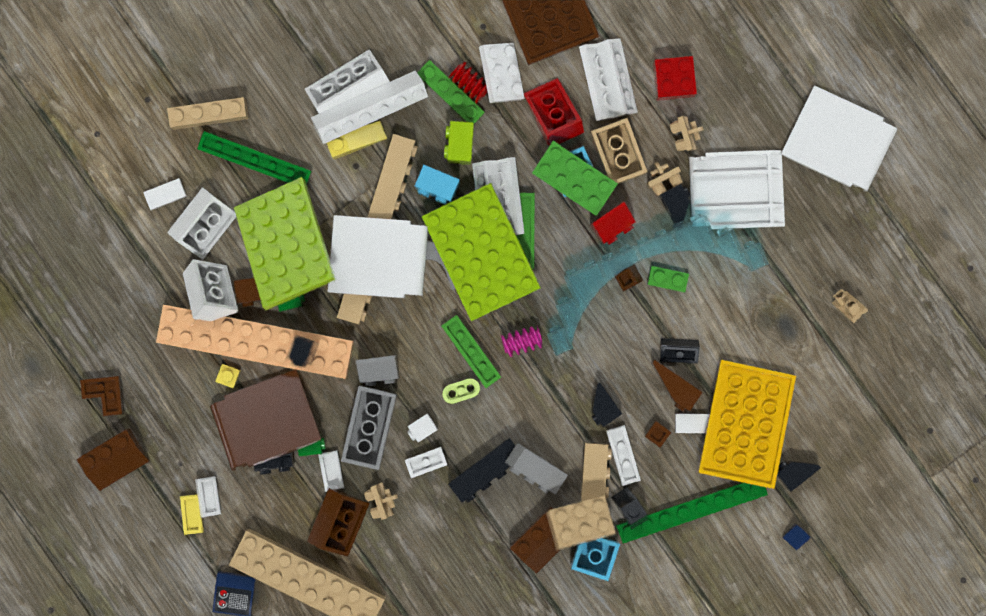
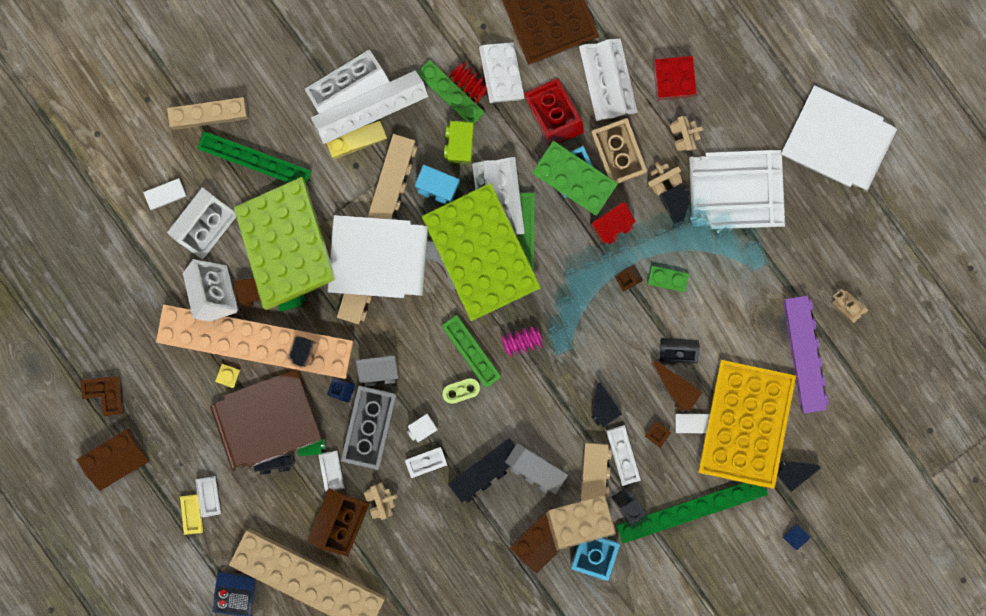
none -> dark blue slope [327,377,355,403]
none -> medium lavender brick [783,296,829,413]

